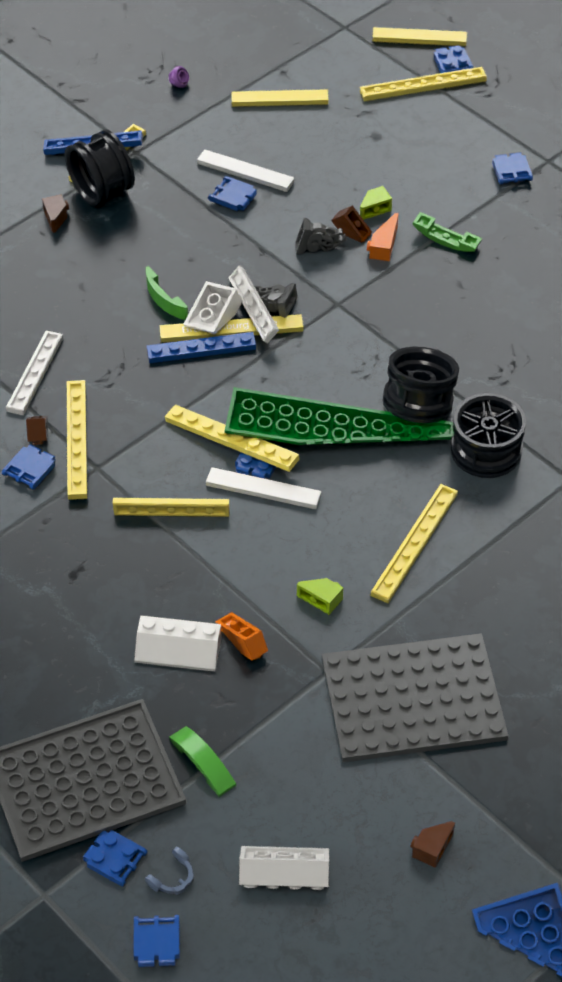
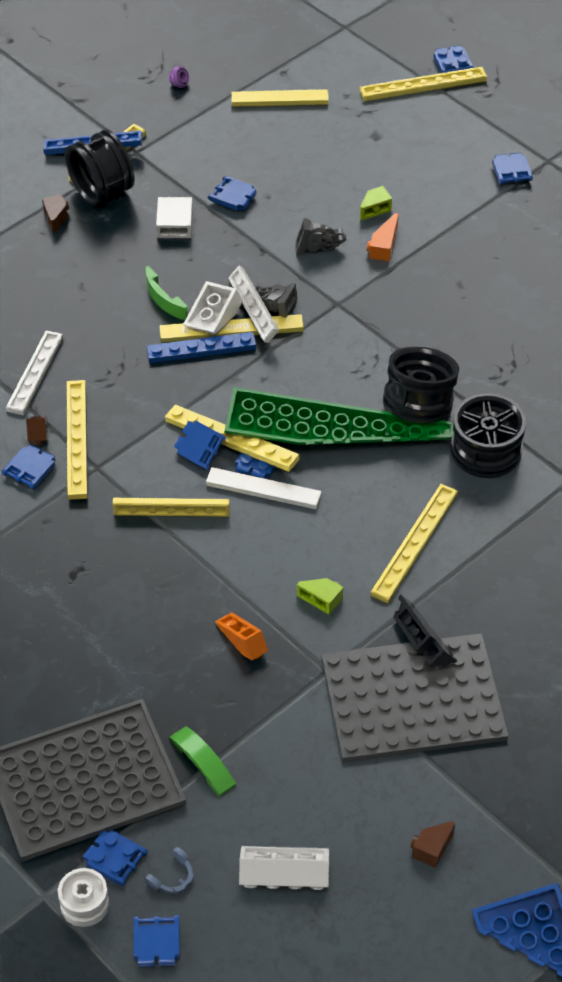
white slope [135,616,222,672] -> none
white tile [197,149,294,192] -> none
reddish brown slope [331,205,372,243] -> none
light yellow tile [372,27,467,46] -> none
bright green slope [412,212,482,252] -> none
none -> white wheel [58,868,109,927]
none -> white brick [156,197,193,238]
none -> blue plate [174,420,227,470]
none -> black wedge [393,594,458,667]

